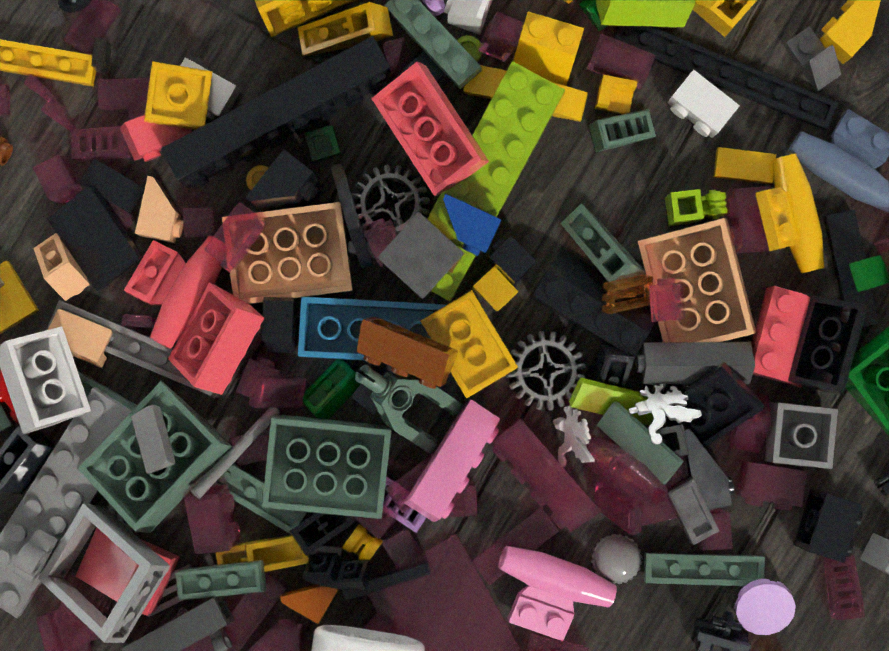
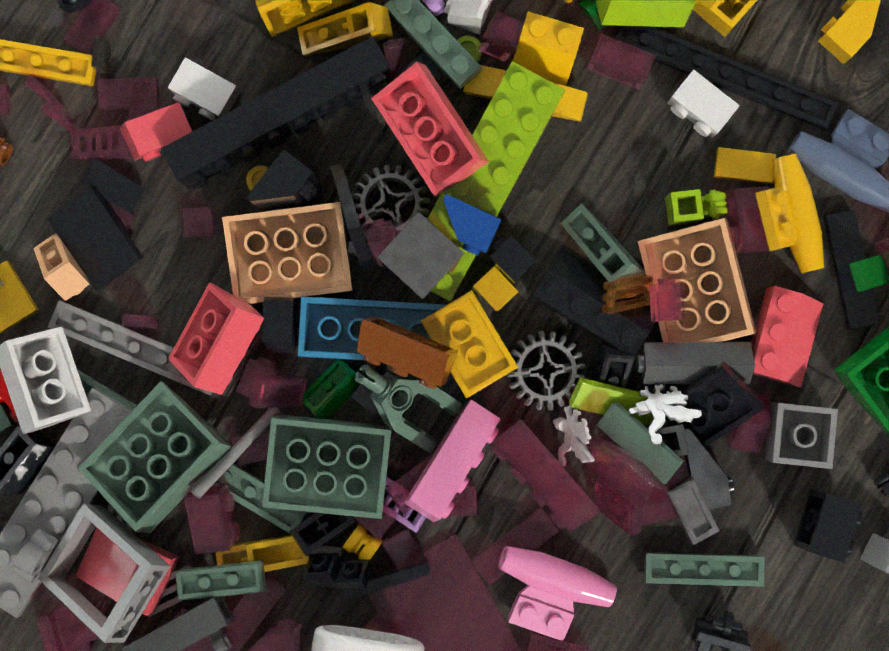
clear pink brick [33,154,83,204] -> none
light nougat panel [48,309,113,368] -> none
coral plate [124,236,227,349] -> none
light grey slope [131,404,176,474] -> none
light nougat slope [135,176,184,244] -> none
yellow tile [144,61,212,130] -> none
clear pink panel [205,203,268,272] -> none
orange slope [280,584,338,624] -> none
dark green plate [304,125,341,163] -> none
sand green slope [589,109,656,152] -> none
light grey hat [591,534,642,584] -> none
yellow panel [595,74,638,114] -> none
clear pink brick [697,508,733,551] -> none
lavender tile [734,579,796,635] -> none
clear pink brick [737,461,807,511] -> none
flat silver slope [783,26,841,92] -> none
black slope [788,295,868,394] -> none
clear pink slope [823,555,865,620] -> none

